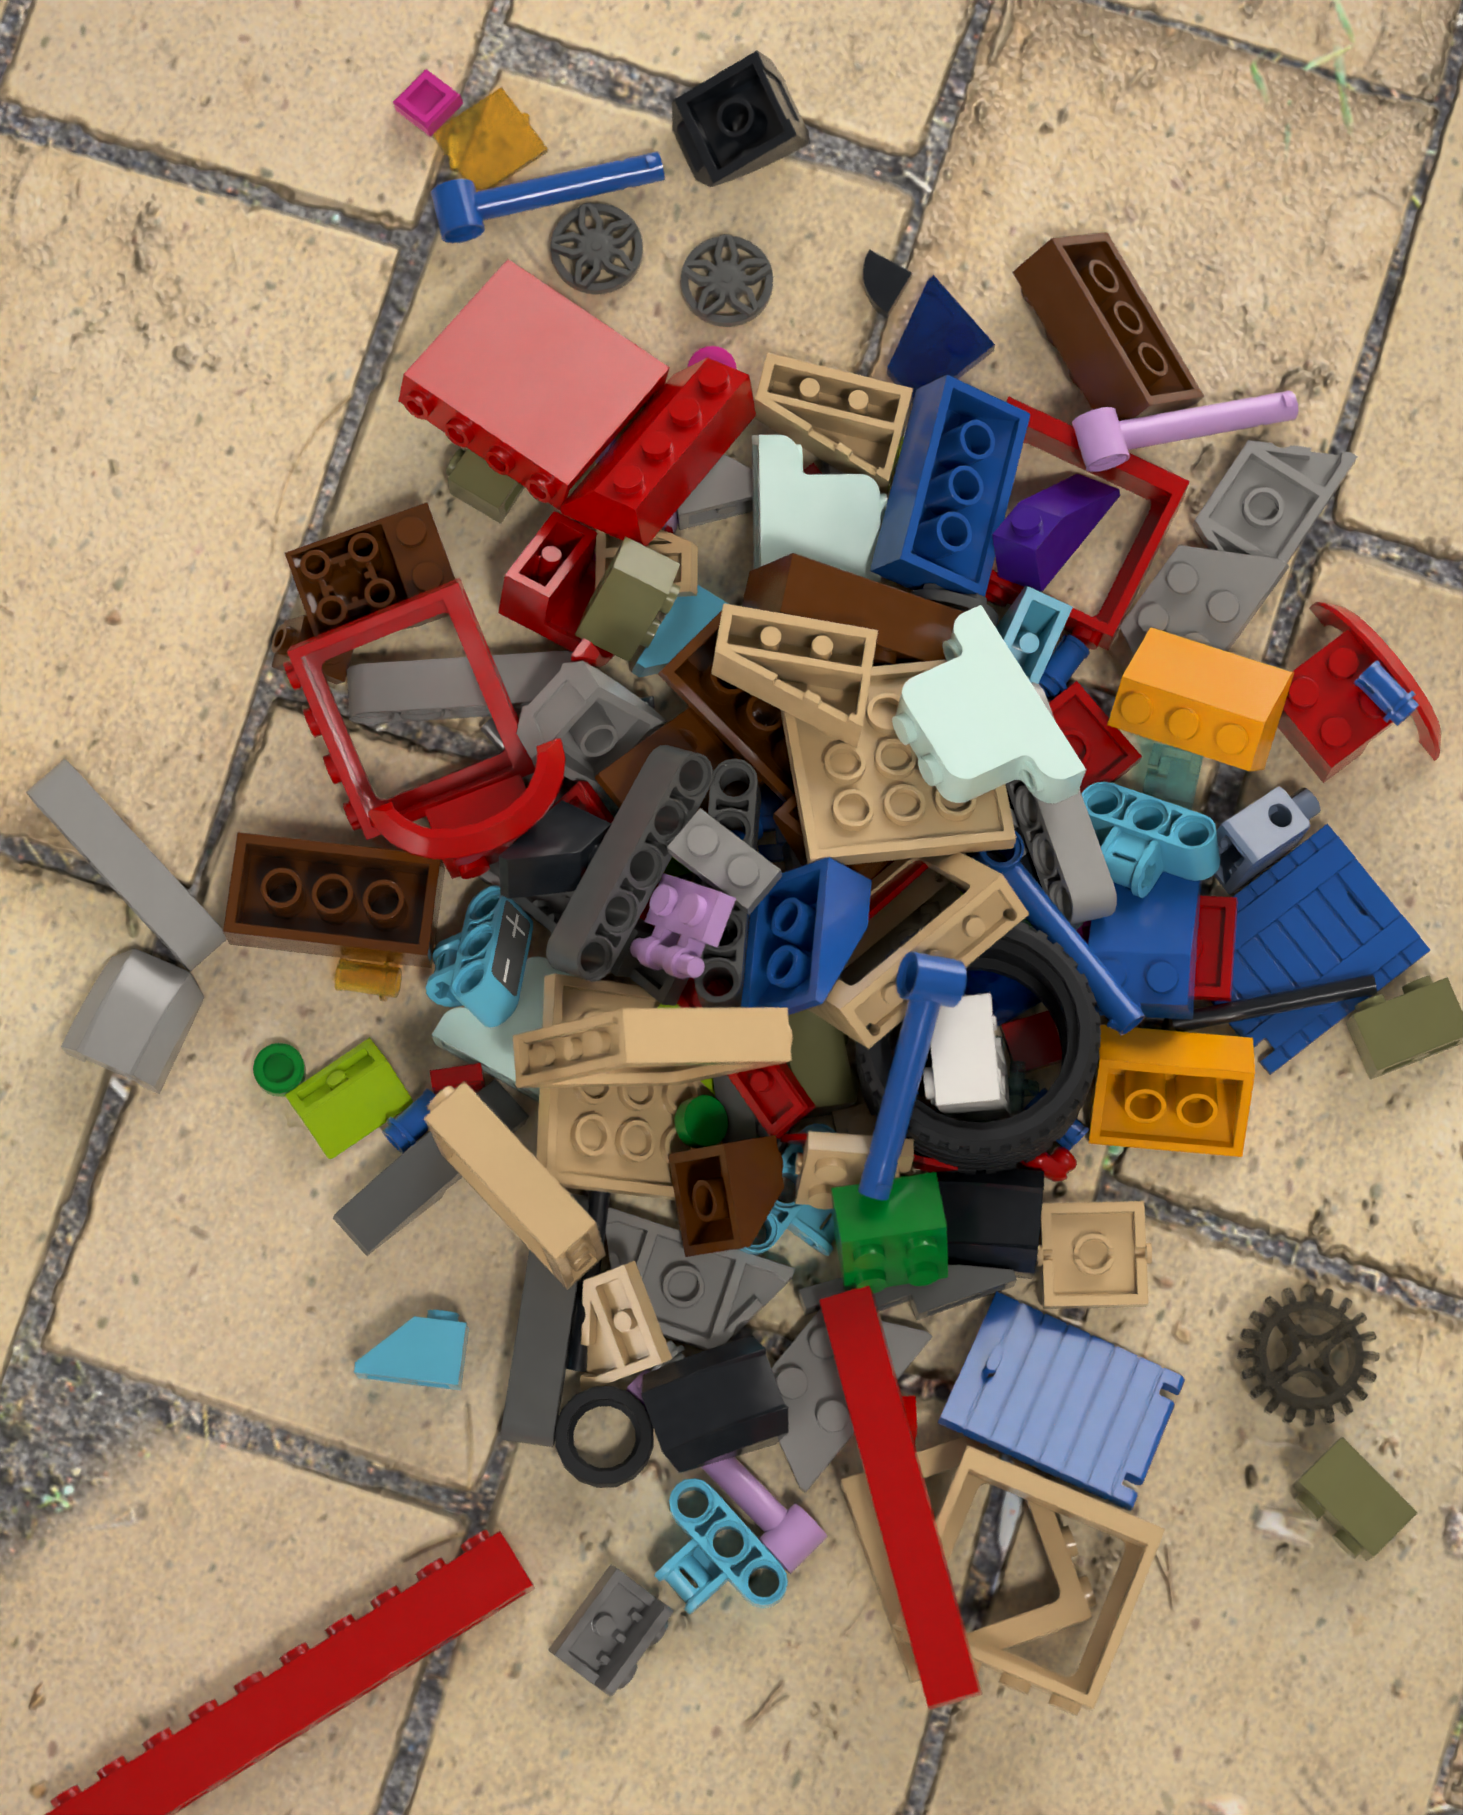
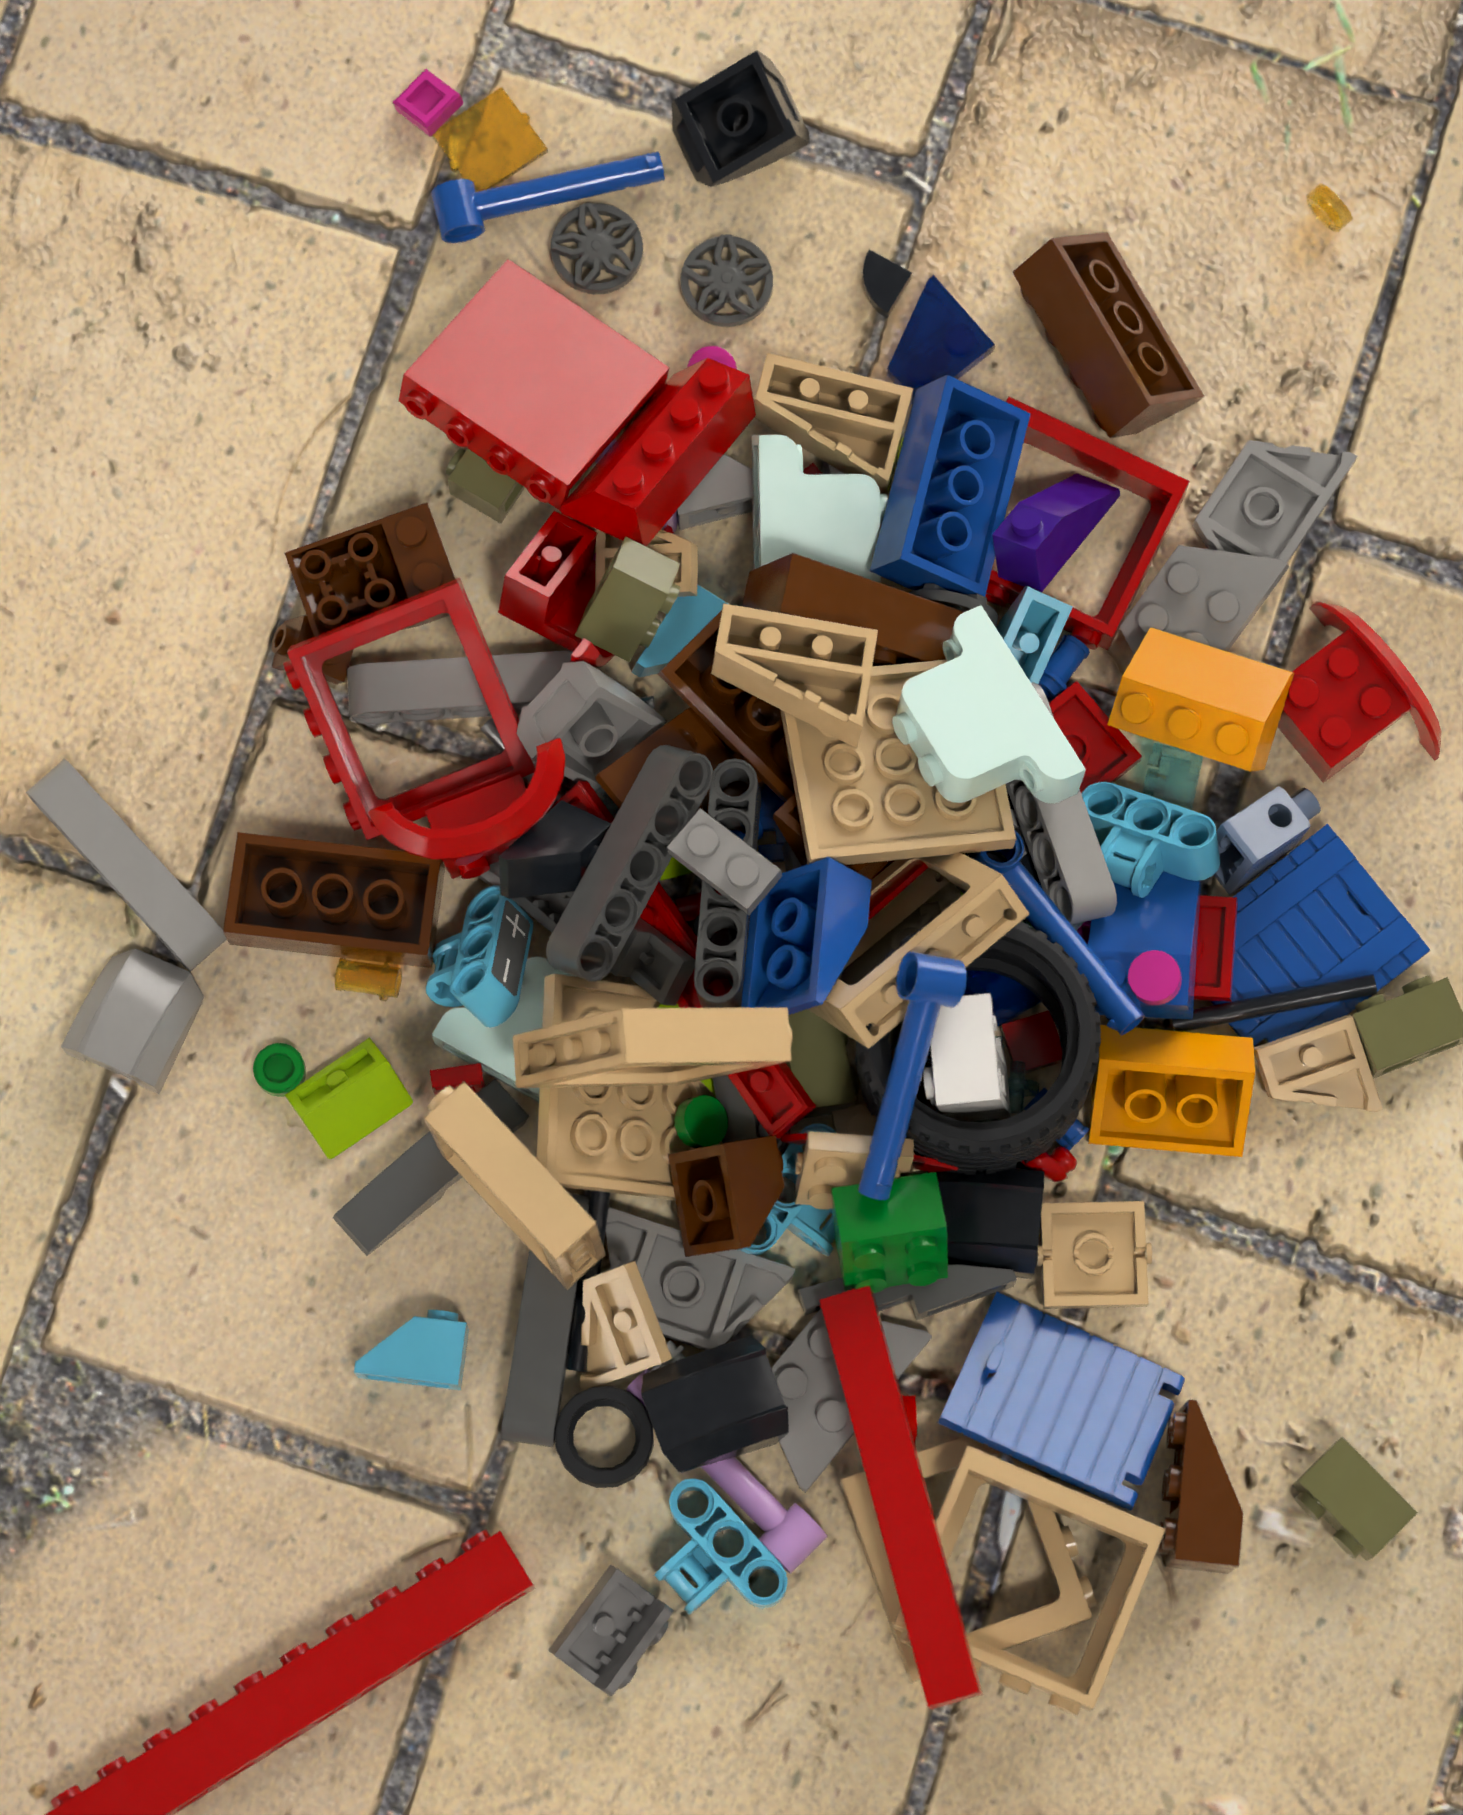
blue pin [382,1089,436,1154] -> none
lavender plate [630,873,736,979] -> none
lavender piece [1072,390,1298,472] -> none
clear smoke gear [1237,1285,1379,1427] -> none
blue pin [1354,660,1419,726] -> none
none -> dark pink tile [1128,950,1182,1005]
none -> reddish brown slope [1157,1400,1243,1574]
none -> tan wing [1254,1015,1383,1112]
none -> clear yellow tile [1306,183,1353,232]

